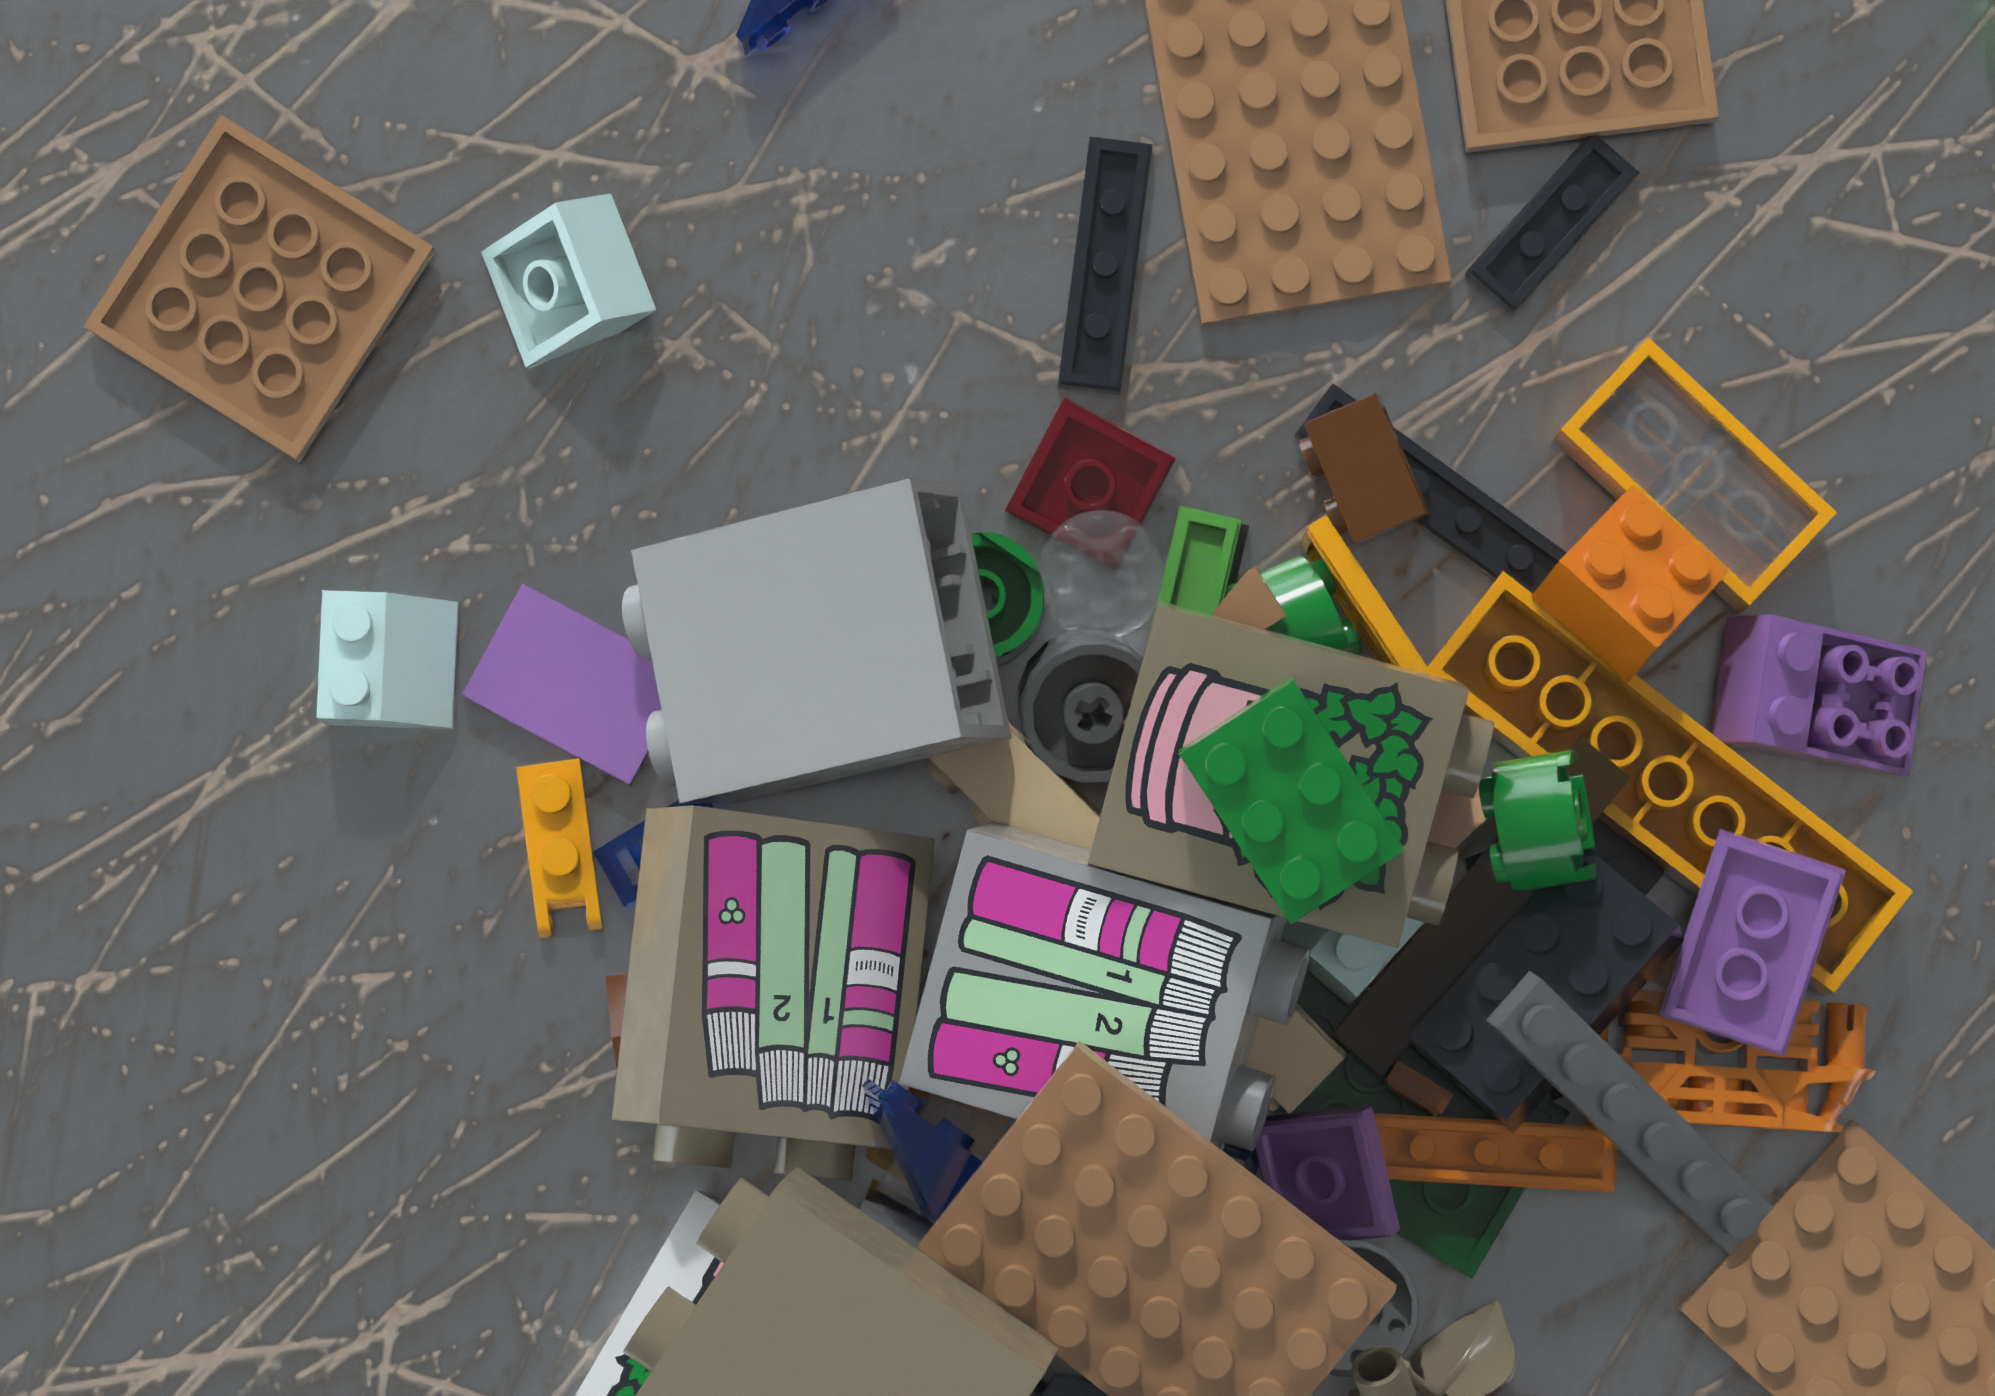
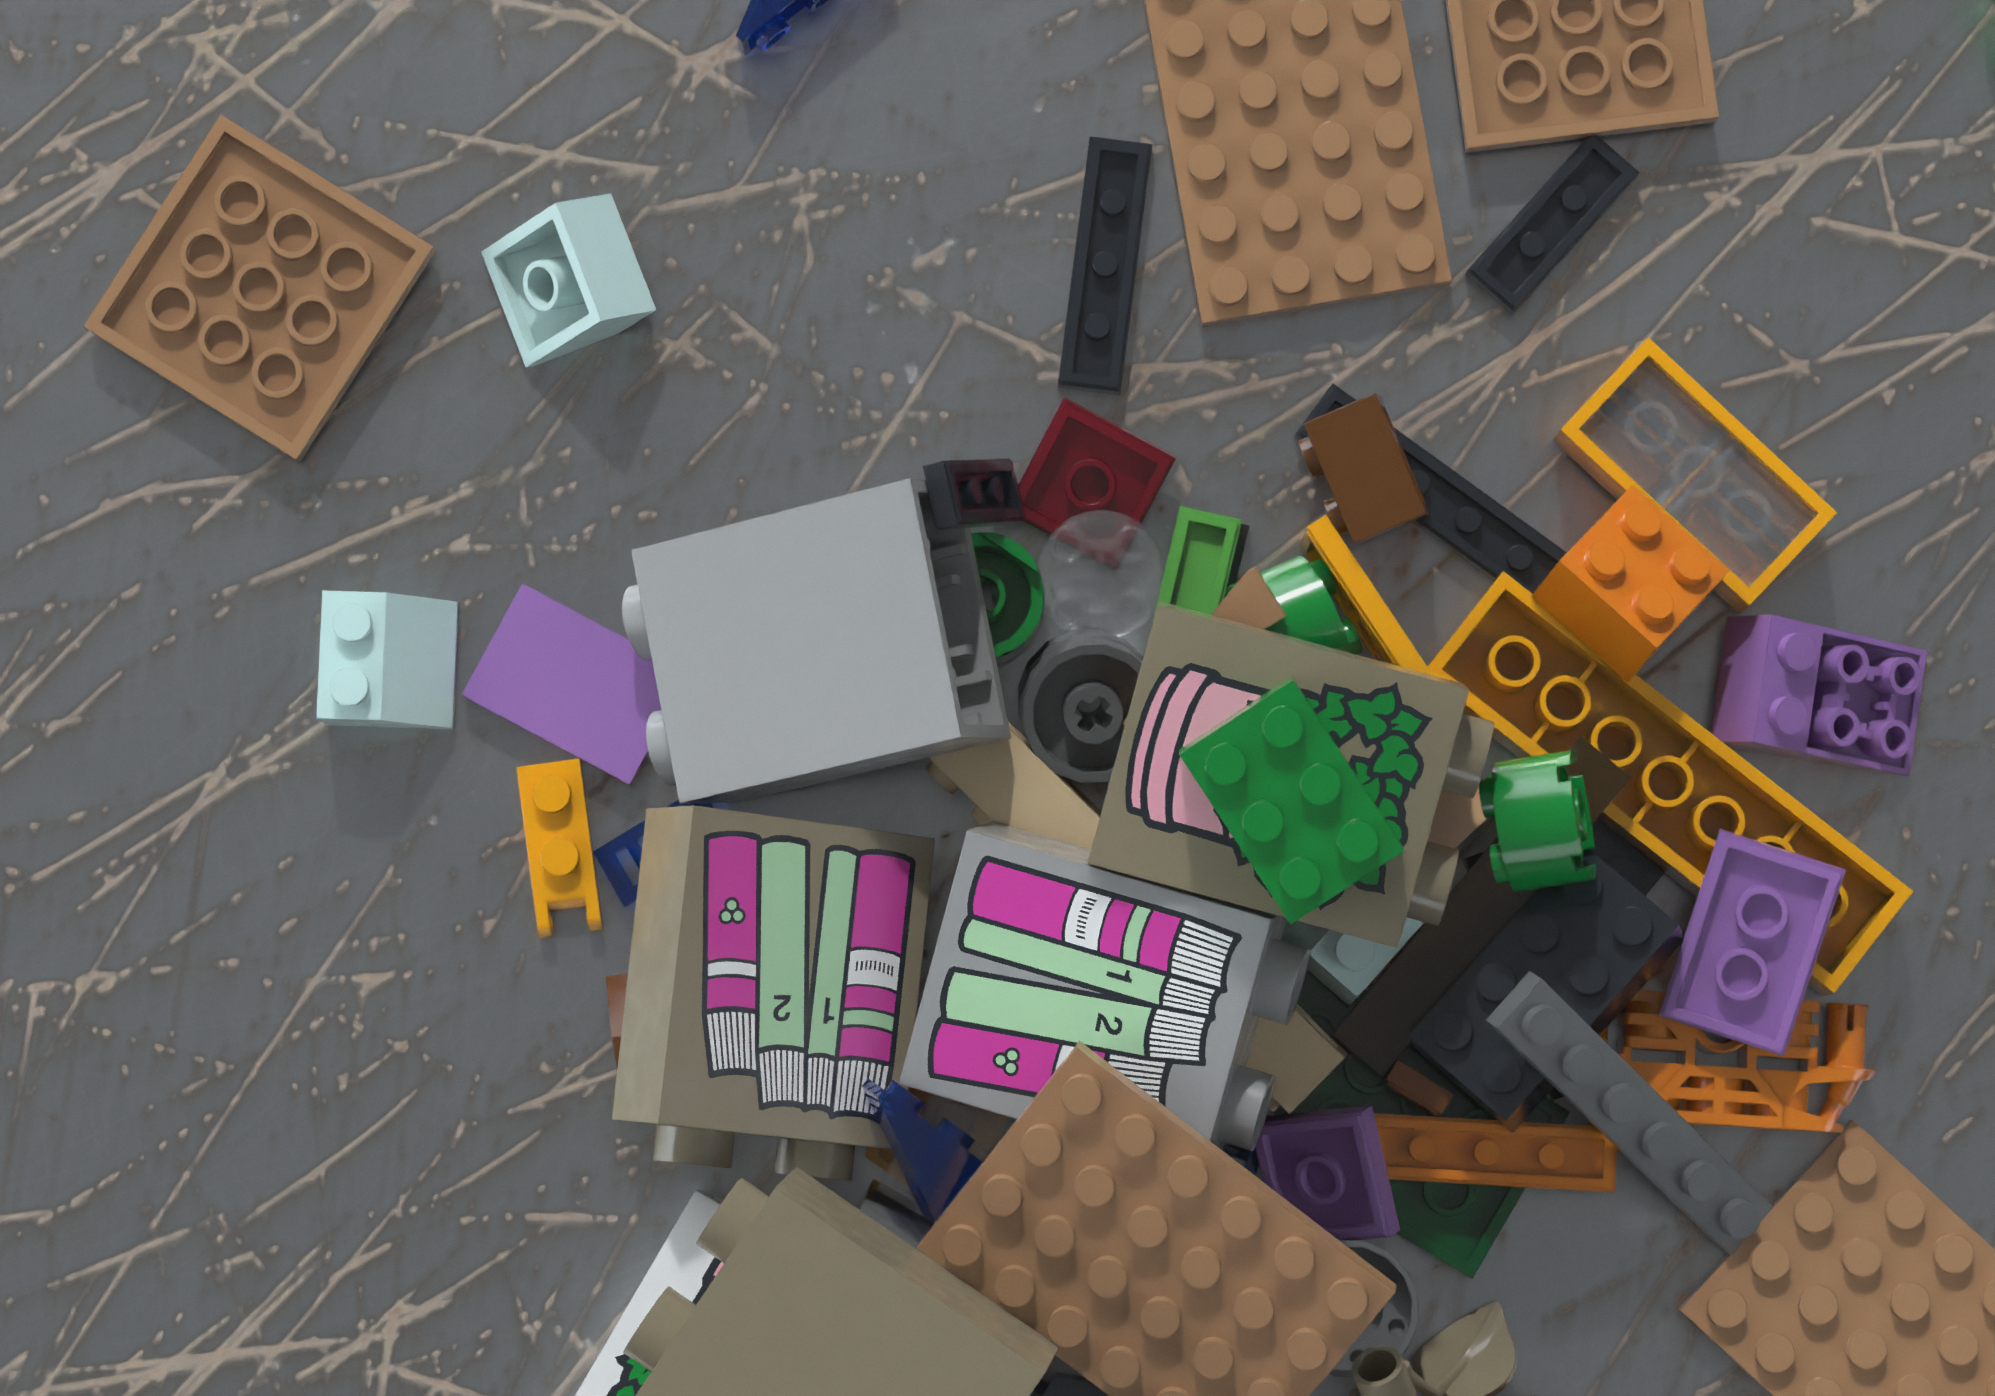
none -> black tile [922,458,1025,530]

